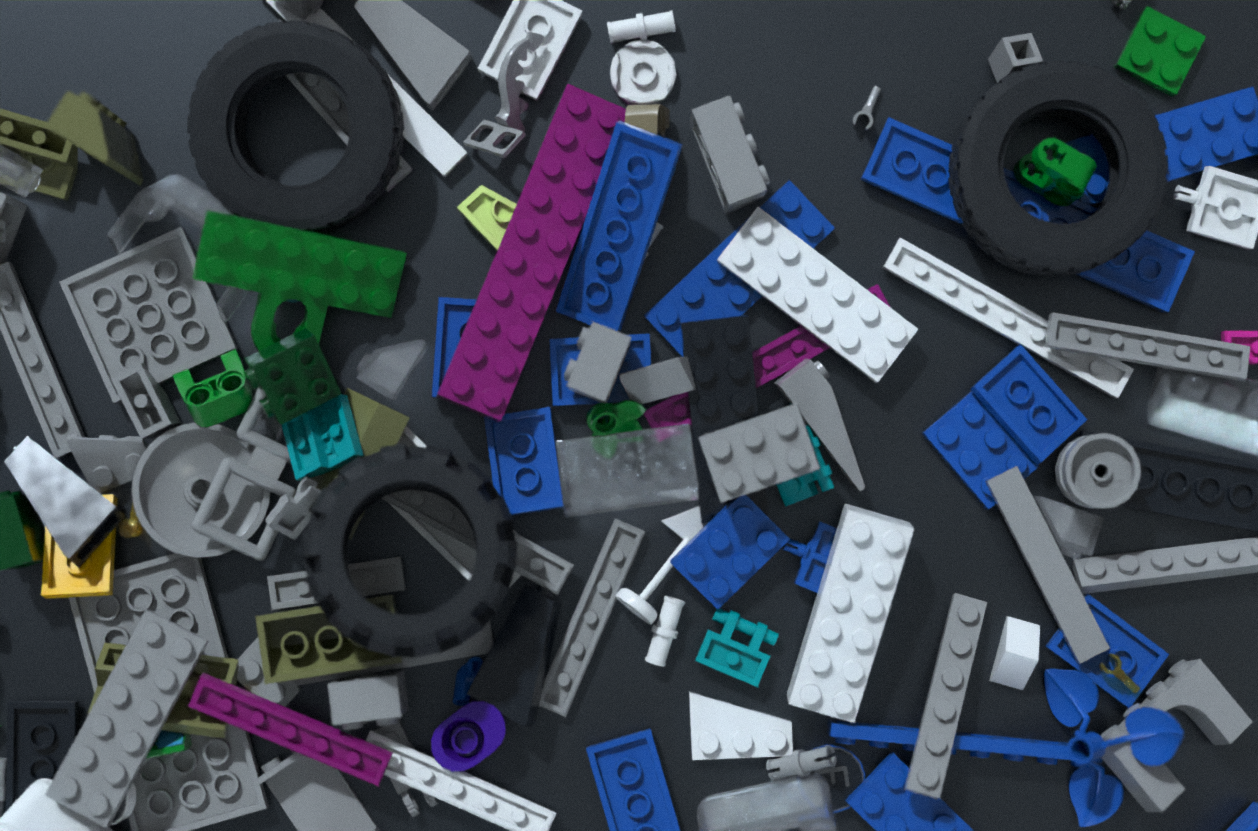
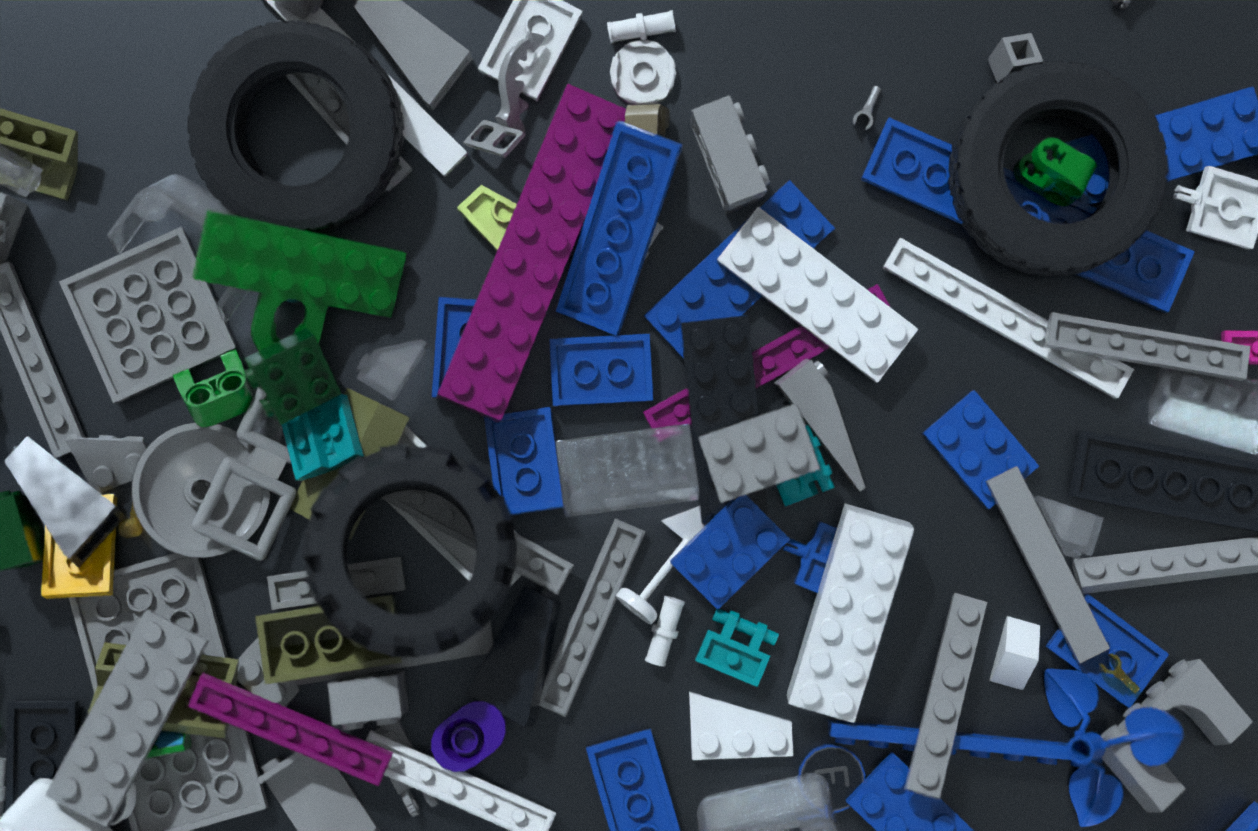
olive slope [45,90,143,185] -> none
light grey slope [110,363,181,439] -> none
light grey plate [265,476,321,540] -> none
blue arm [452,657,484,706] -> none
light grey brick [563,322,631,404] -> none
green plate [586,400,646,458] -> none
light grey slope [619,357,696,404] -> none
light grey pin [766,745,837,781] -> none
blue plate [970,344,1087,465] -> none
light grey wheel [1055,433,1141,509] -> none
green plate [1114,6,1206,97] -> none

